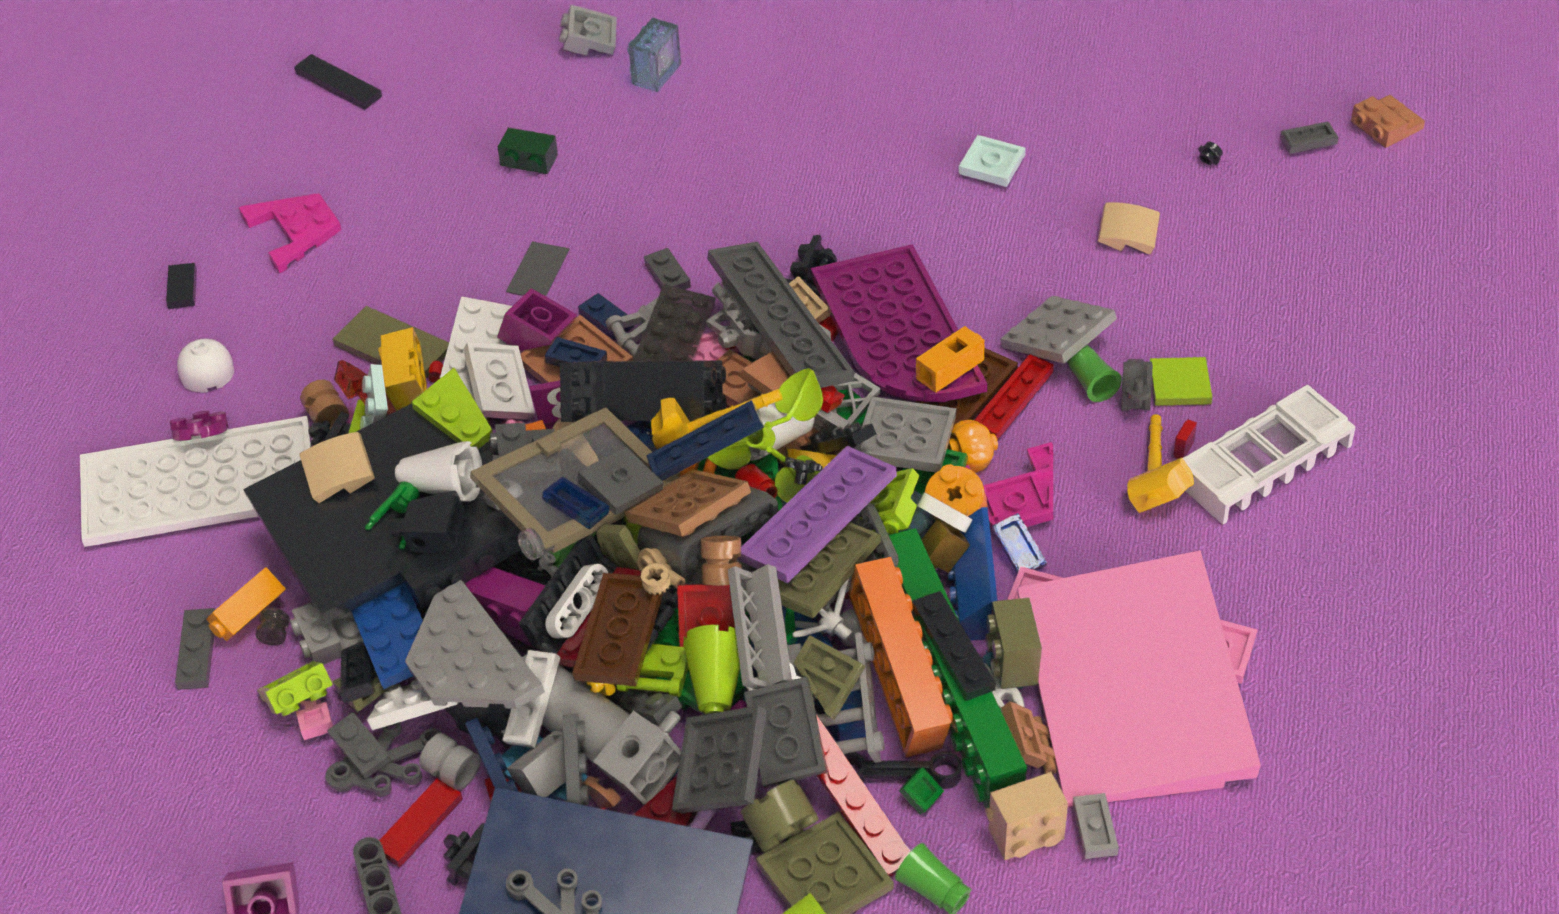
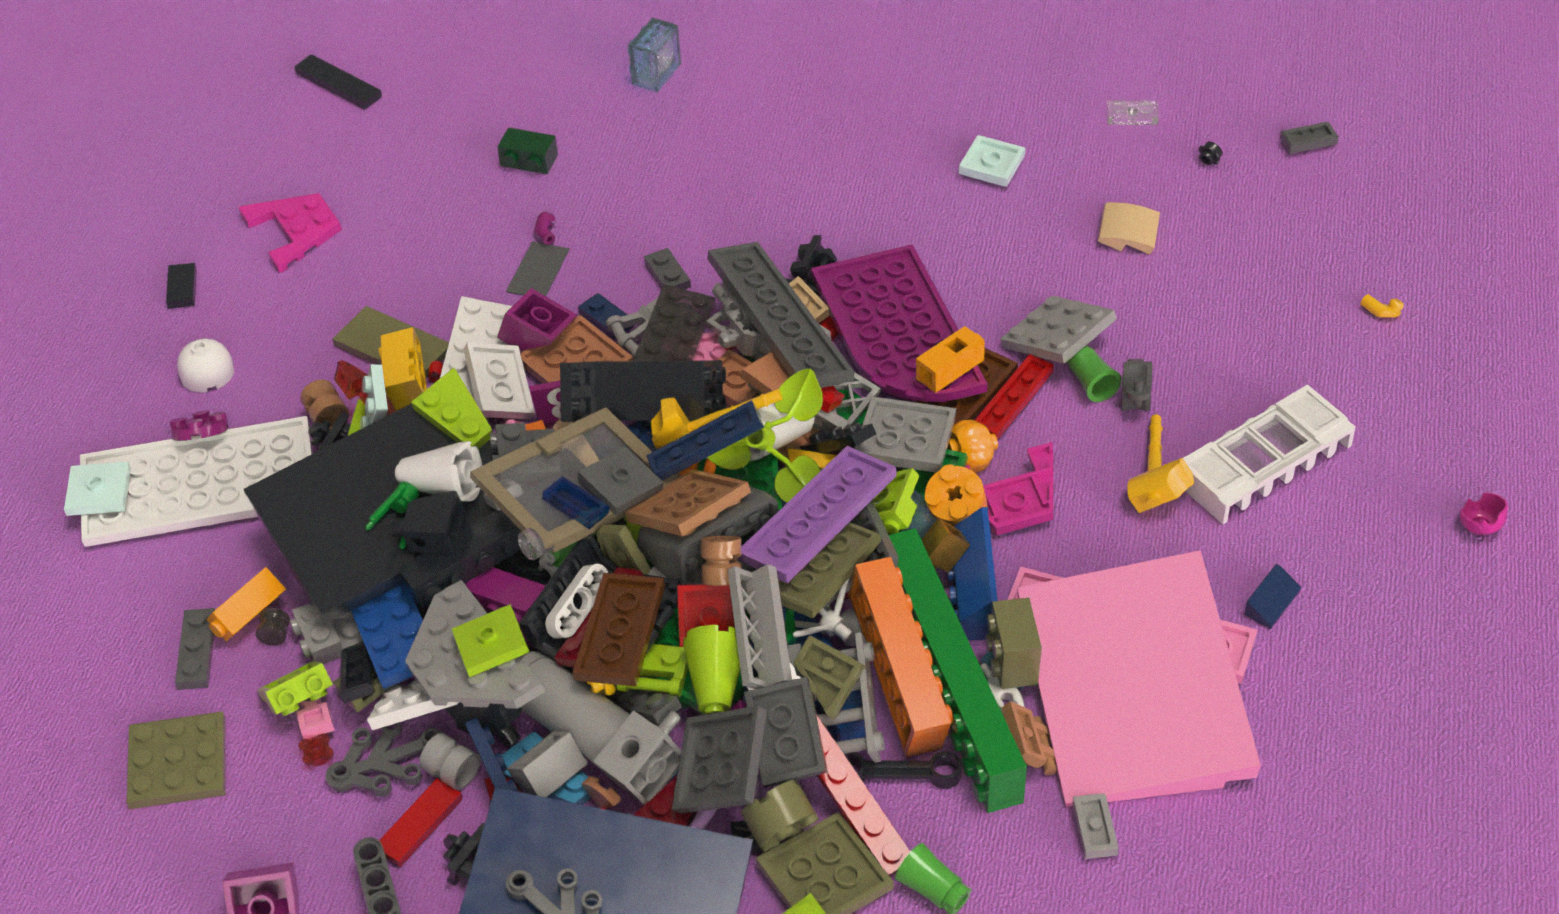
tan slope [299,432,375,503] -> none
dark grey plate [327,712,391,780] -> none
white tile [502,650,560,748] -> none
dark blue plate [545,337,608,367] -> none
light grey plate [559,5,617,56] -> none
dark grey plate [563,714,589,806] -> none
tan plate [637,548,685,589] -> none
tan bush [641,563,671,595] -> none
red brick [735,464,778,498] -> none
black plant [784,457,823,485] -> none
green tile [899,767,944,814] -> none
black plate [912,591,996,701] -> none
white beam [917,492,973,533] -> none
tan brick [985,772,1068,860] -> none
tile [992,513,1047,574] -> none
lime tile [1150,357,1213,406] -> none
red tile [1173,419,1197,459] -> none
nougat plate [1351,94,1425,148] -> none
none -> light aqua plate [64,461,131,516]
none -> olive plate [127,711,226,809]
none -> clear red plate [299,734,334,766]
none -> lime plate [452,604,529,677]
none -> magenta arm [534,212,556,245]
none -> clear plate [1106,100,1159,125]
none -> dark blue slope [1244,564,1301,629]
none -> yellow arm [1360,294,1404,318]
none -> dark pink hair [1460,492,1508,535]

